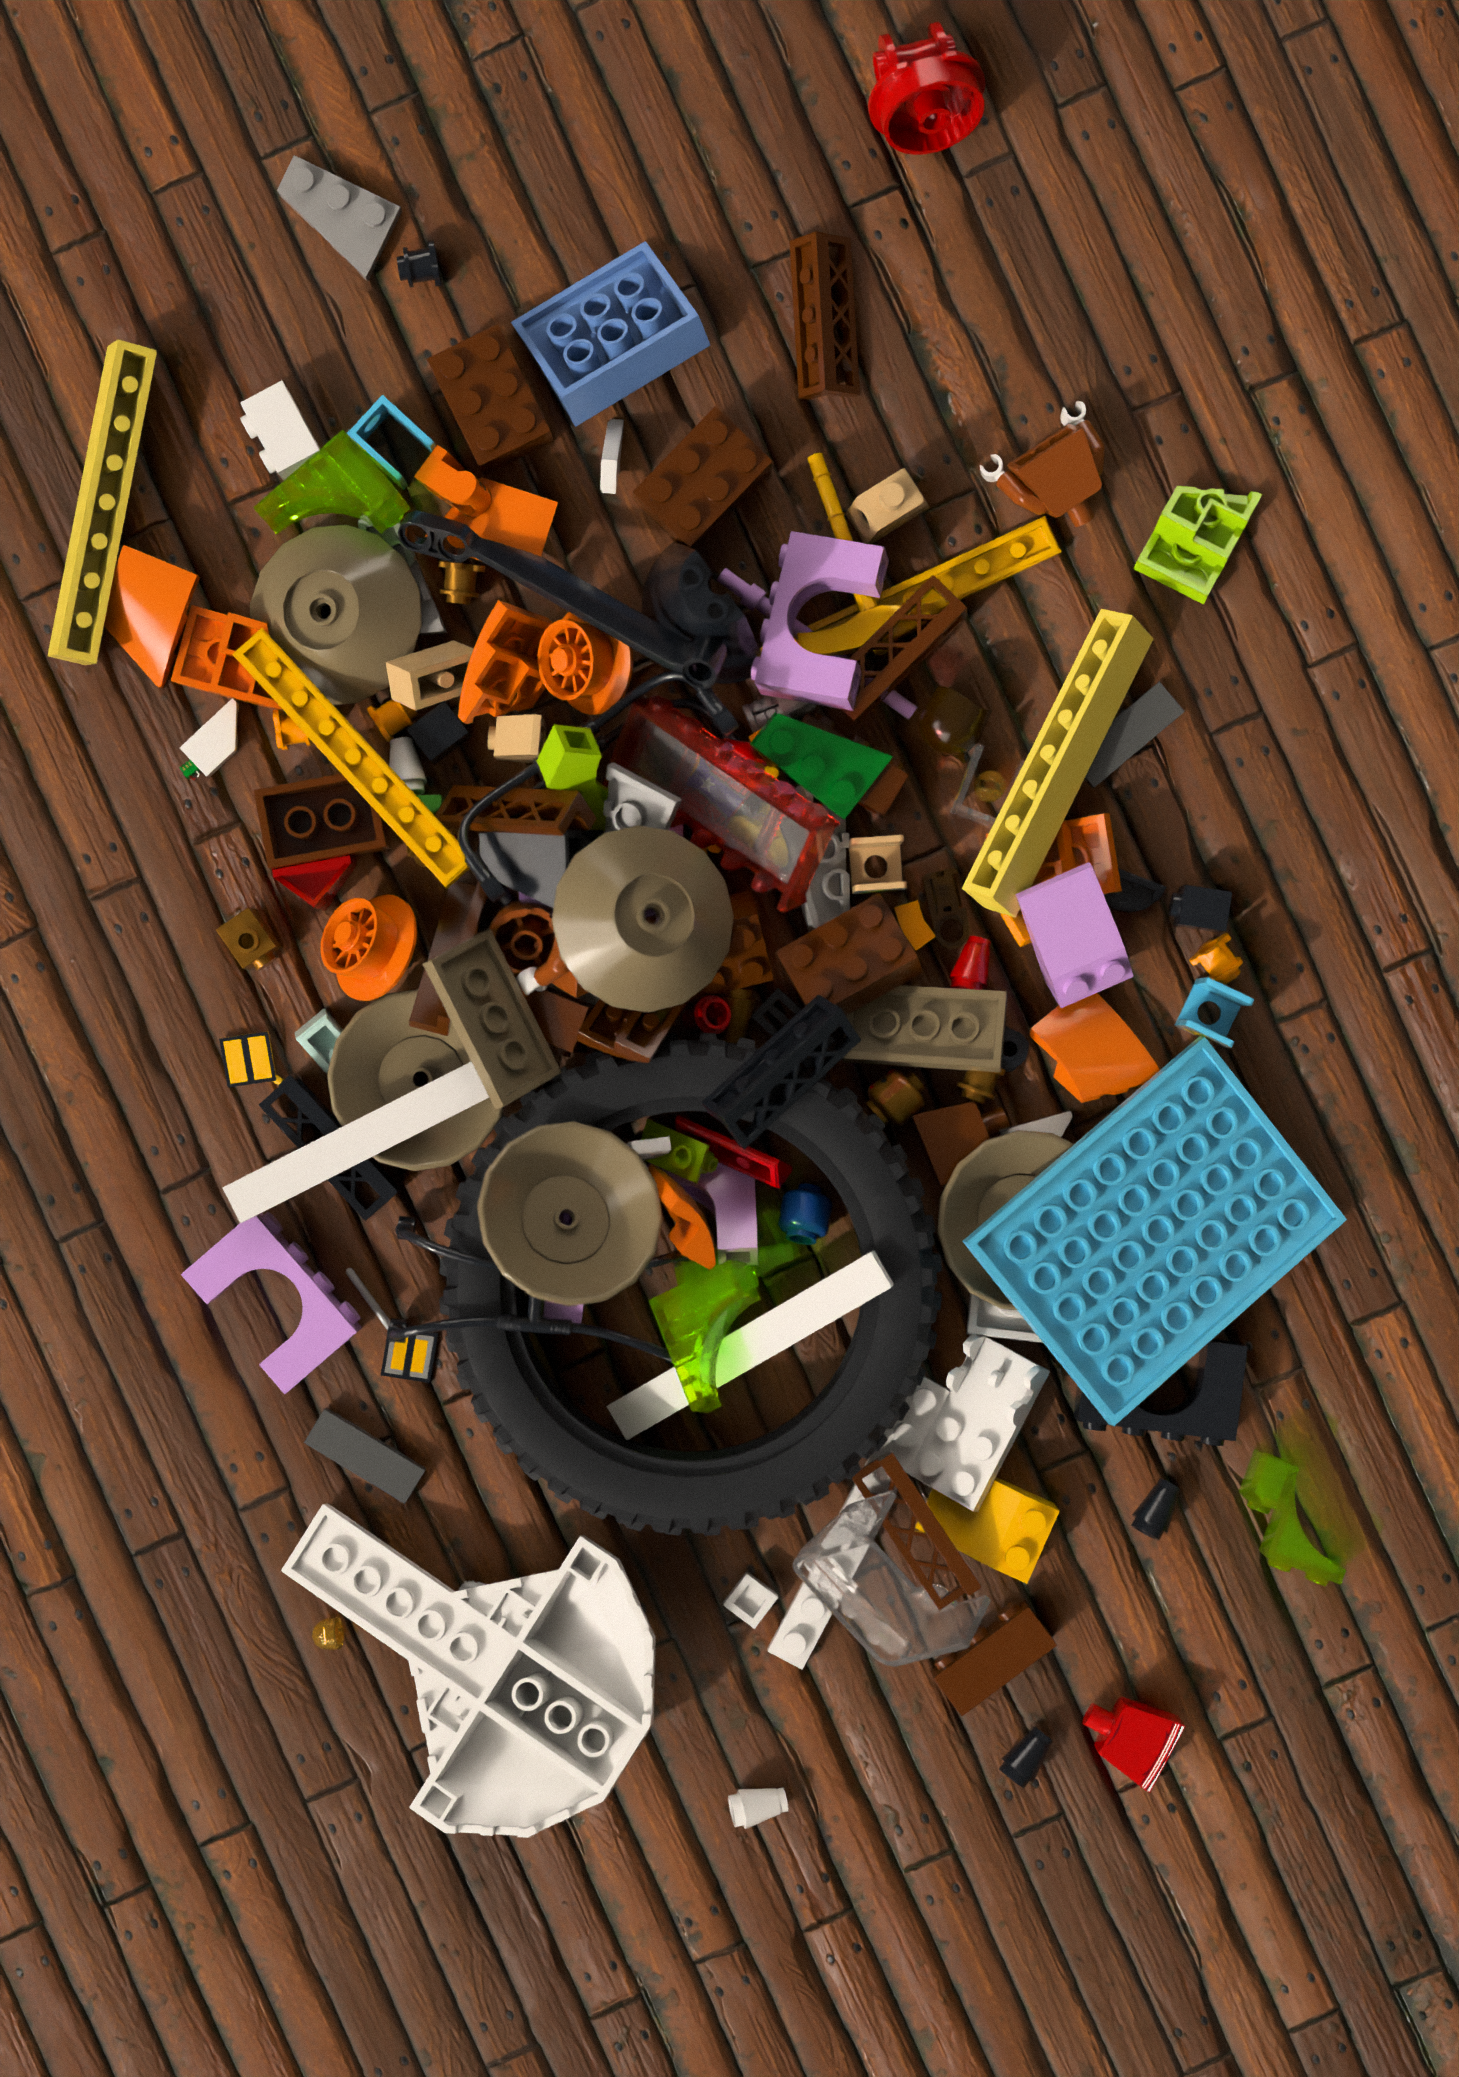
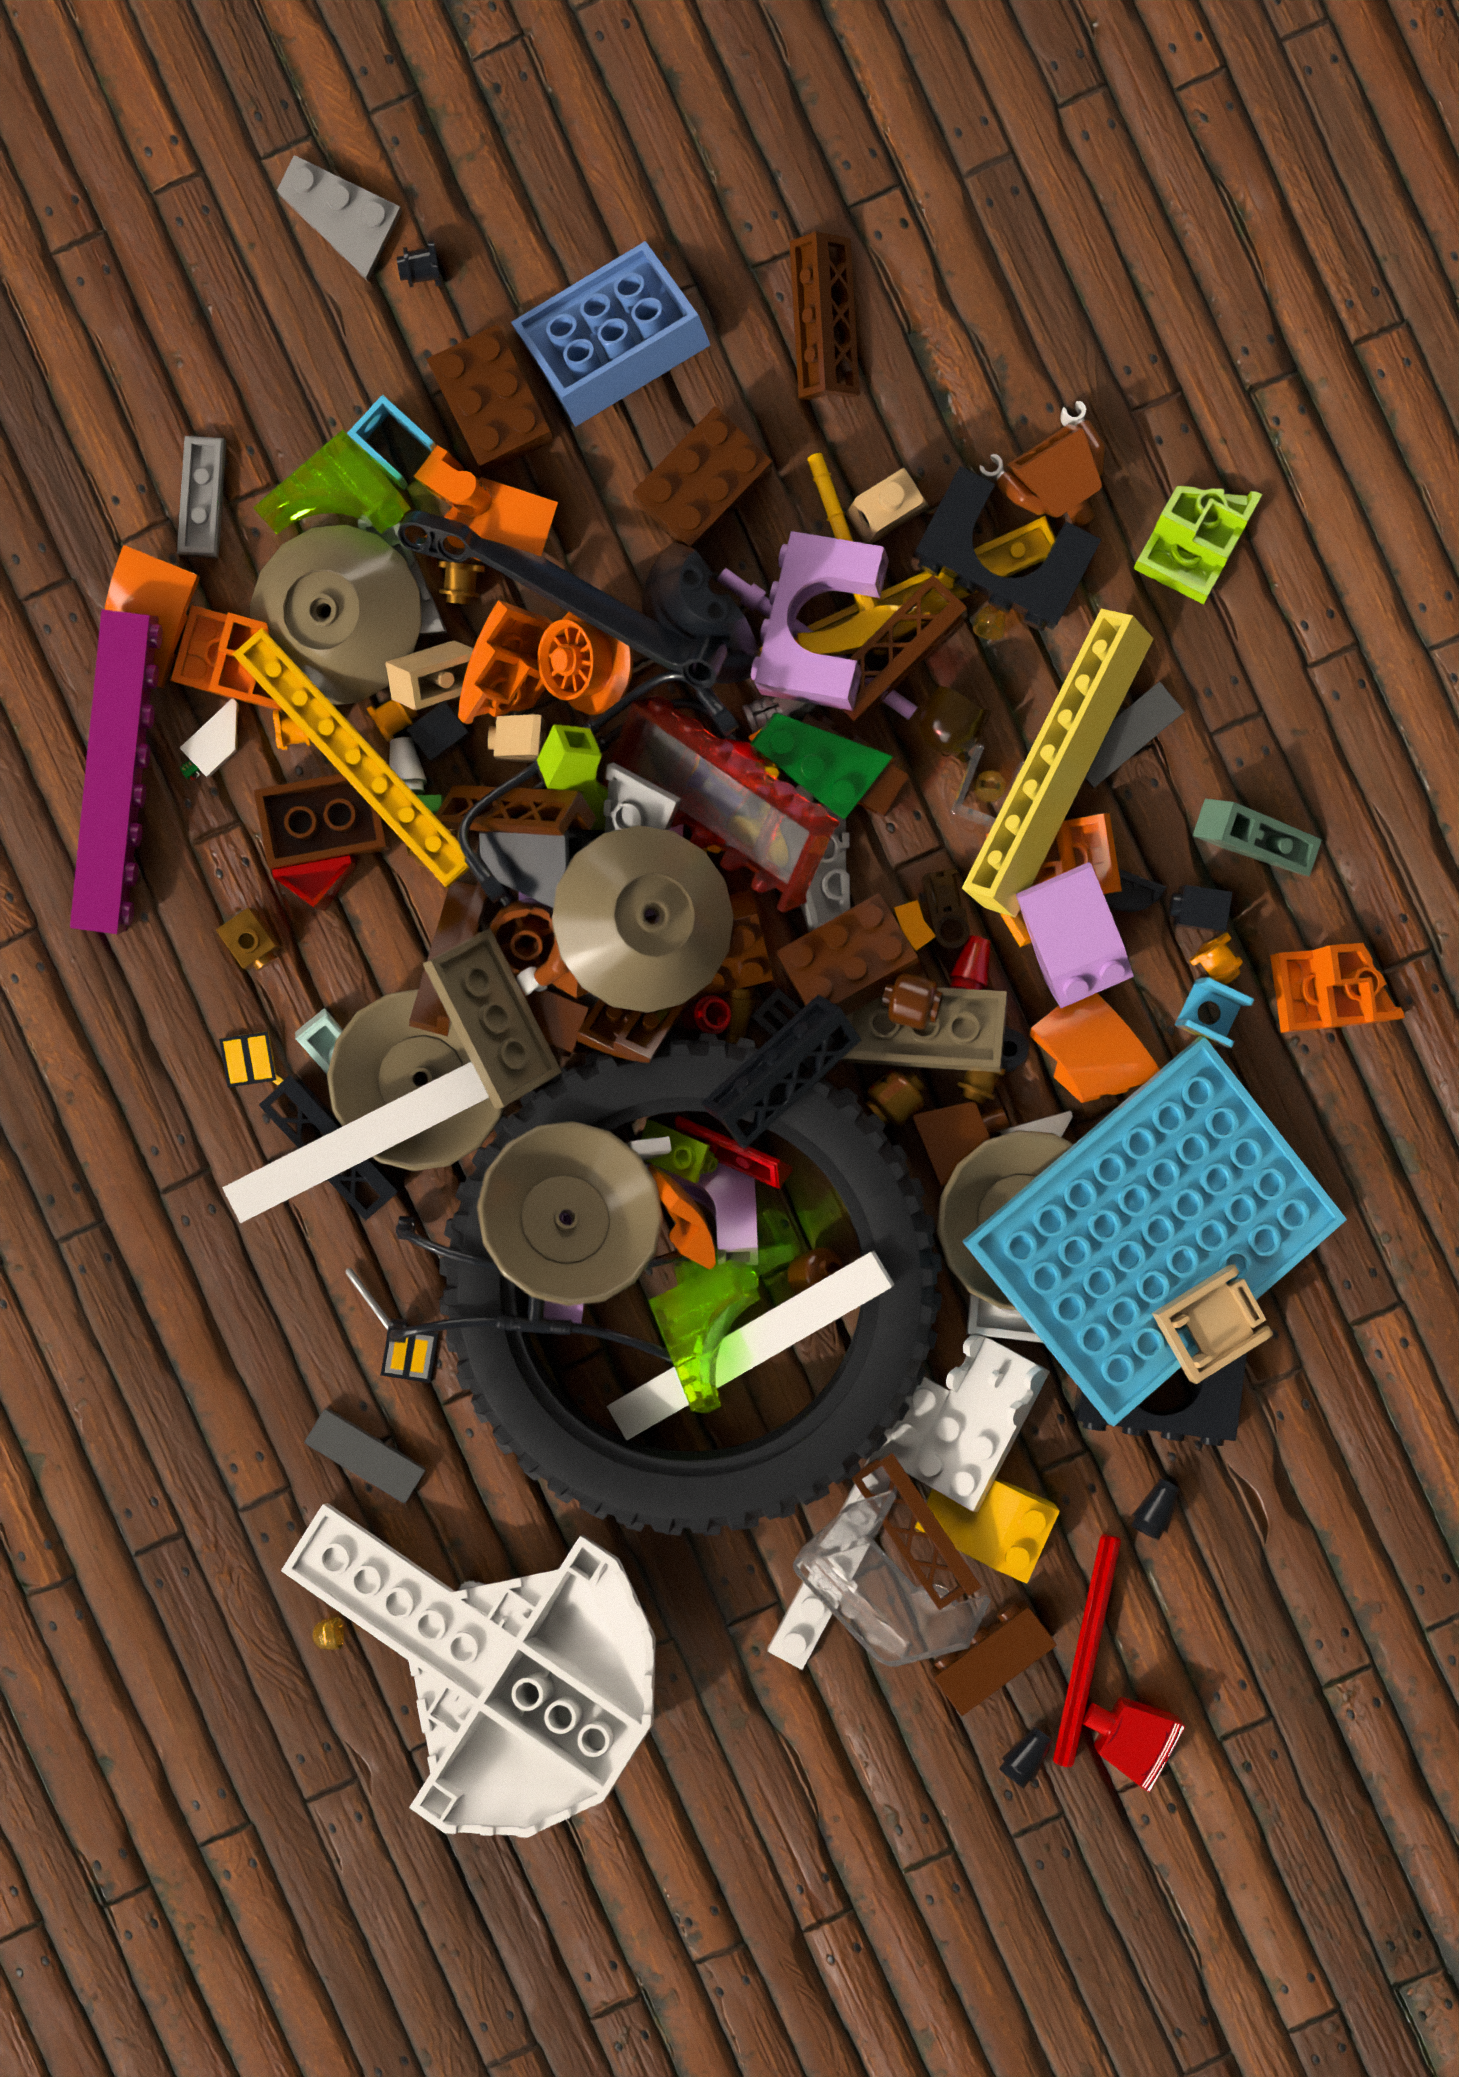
light yellow brick [48,339,157,665] -> none
lavender arch [181,1212,362,1394] -> none
white brick [240,380,325,481] -> none
orange piece [320,894,417,1001] -> none
white tile [600,419,624,494] -> none
white plate [723,1571,778,1629] -> none
white cone [728,1788,788,1829] -> none
blue head [778,1183,833,1245] -> none
tan piece [849,835,907,895] -> none
red piece [868,21,985,155] -> none
clear neon green arch [1238,1448,1346,1586] -> none
none -> magenta brick [70,609,163,934]
none -> light grey tile [177,436,227,559]
none -> reddish brown head [787,1247,845,1295]
none -> reddish brown head [882,973,943,1029]
none -> black arch [913,466,1101,631]
none -> clear yellow hinge [973,606,1006,640]
none -> red axle [1053,1534,1121,1767]
none -> tan container [1152,1264,1273,1384]
none -> sand green slope [1193,798,1322,877]
none -> orange slope [1270,943,1405,1033]

